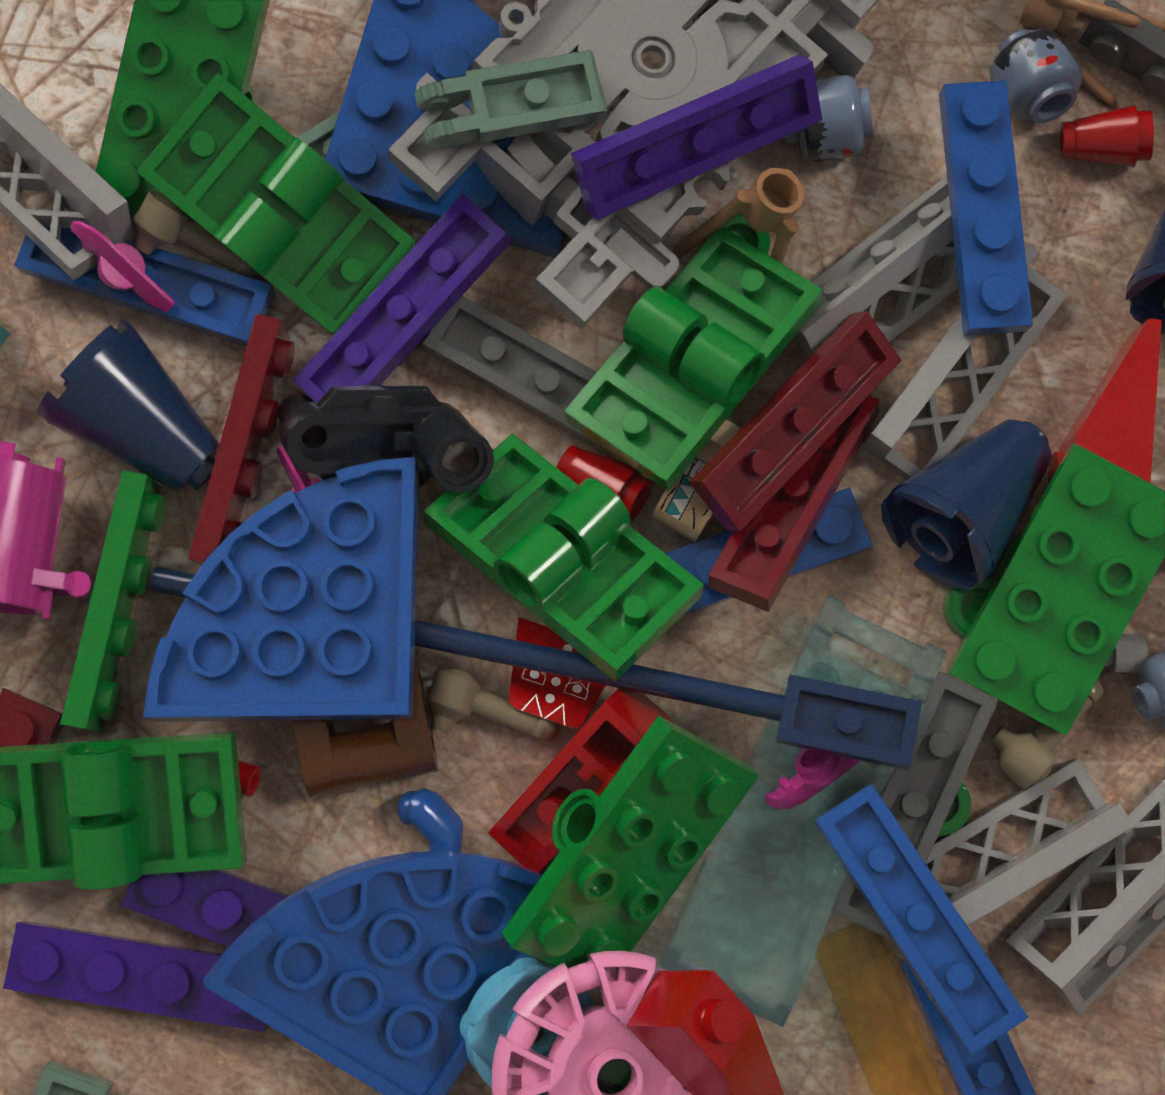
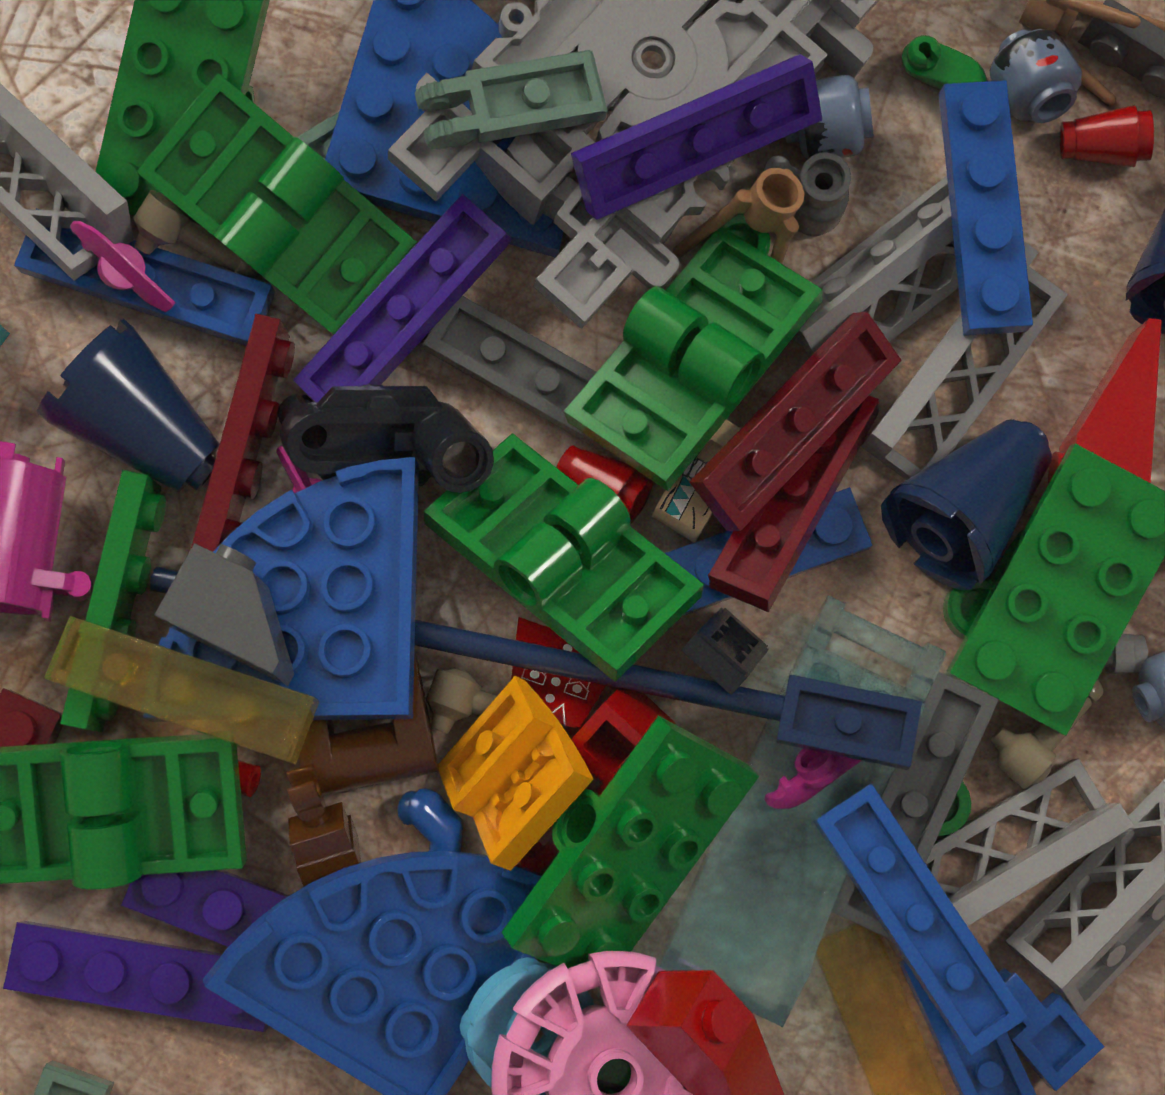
none -> clear yellow tile [44,616,320,765]
none -> dark grey slope [154,543,294,686]
none -> reddish brown piece [286,764,361,887]
none -> light orange slope [438,676,594,871]
none -> black plate [681,607,769,695]
none -> dark grey piece [763,152,851,236]
none -> green arm [902,35,988,90]
none -> blue plate [998,968,1104,1091]

